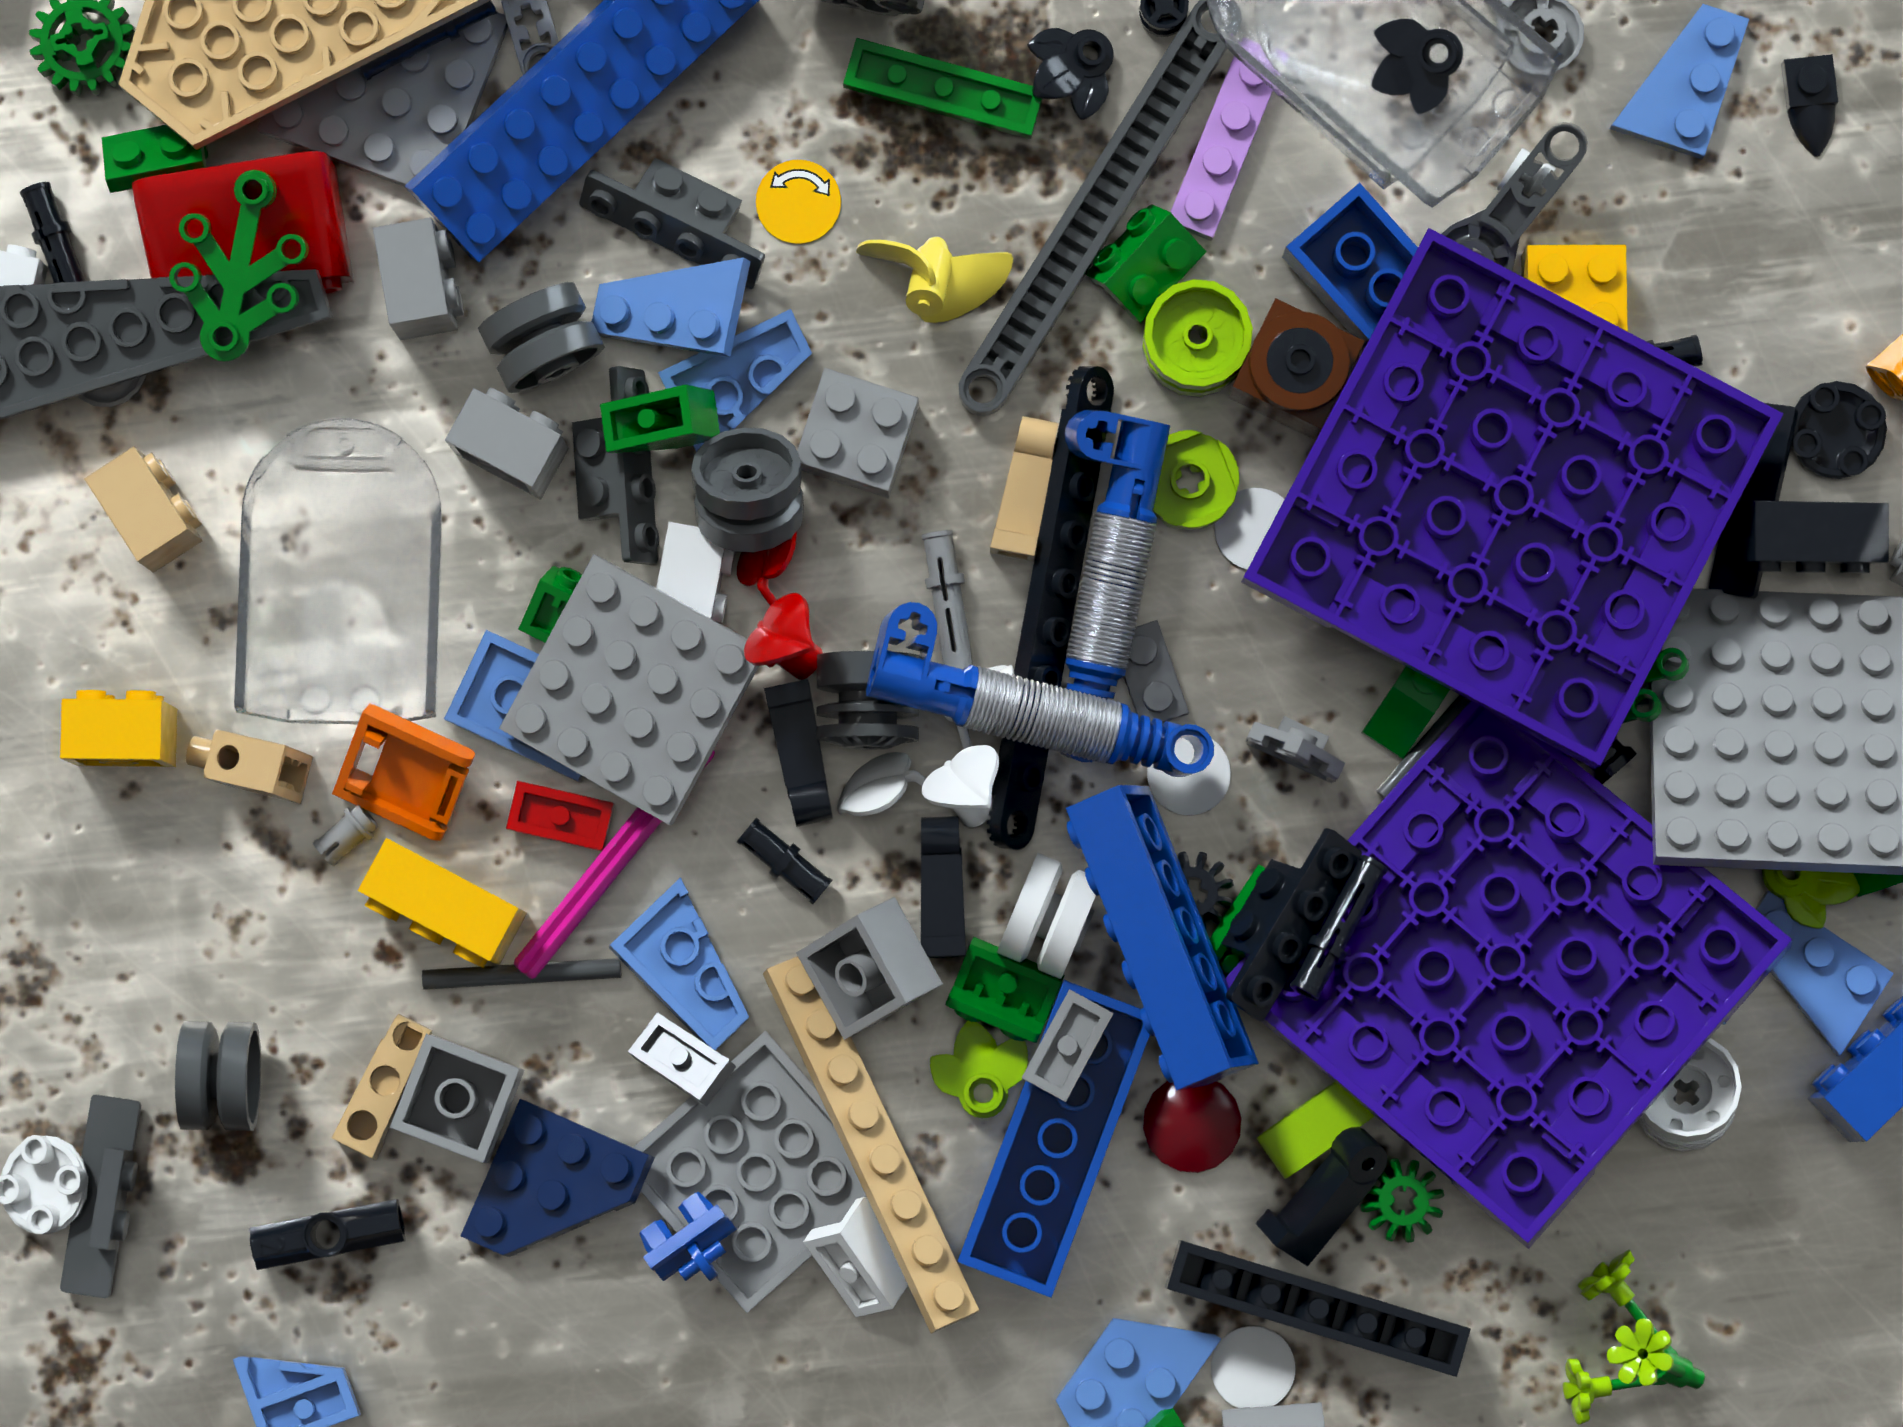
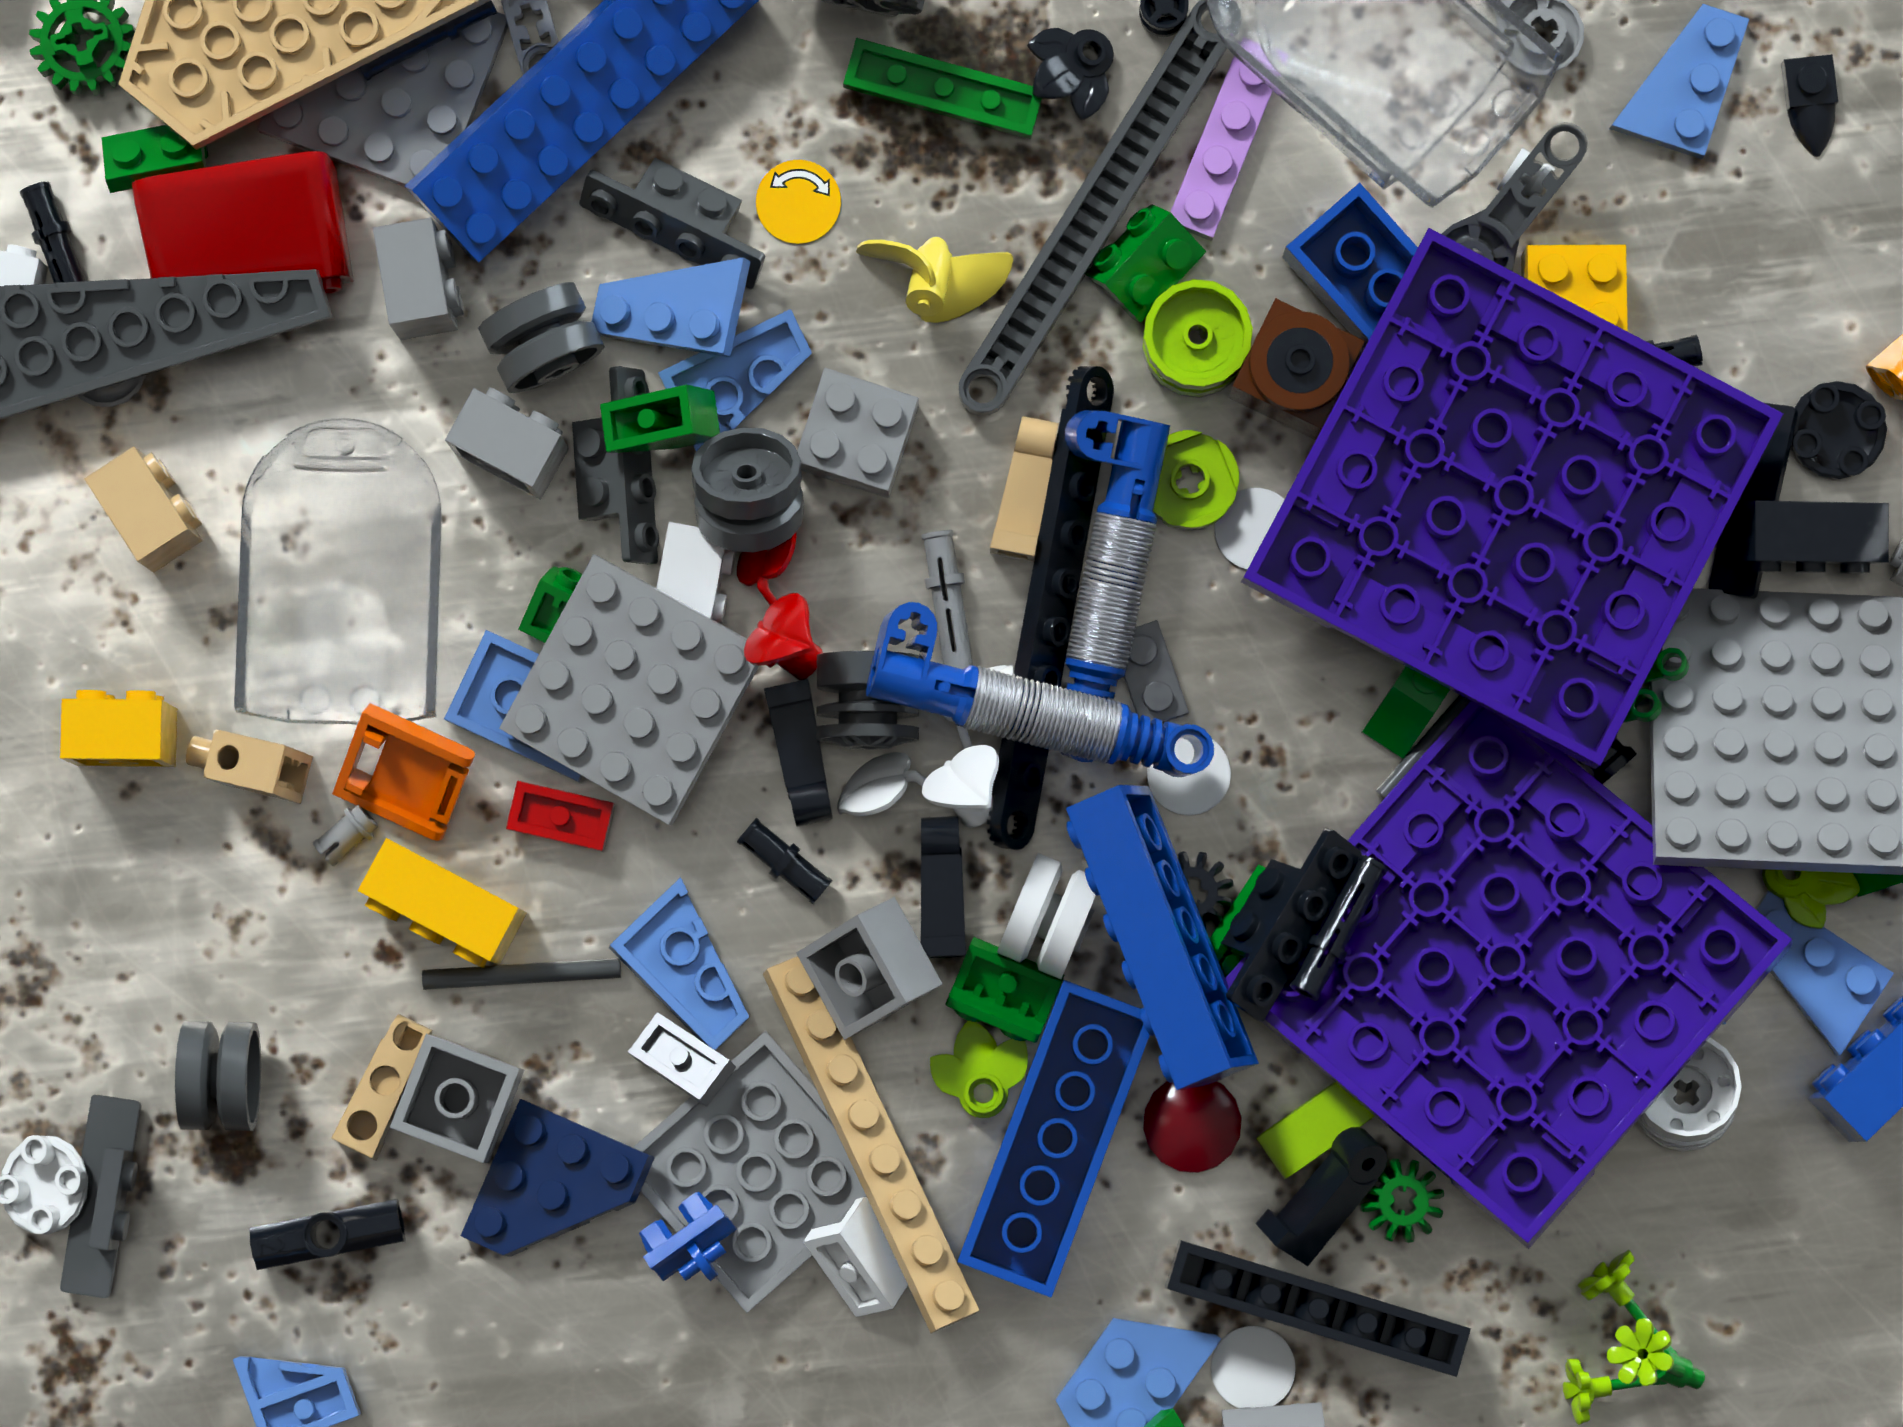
green plant [169,170,309,361] -> none
dark pink axle [514,750,715,979] -> none
light grey plate [1022,989,1114,1102] -> none
light grey plate [1245,716,1345,783] -> none
black plate [1371,18,1464,114] -> none

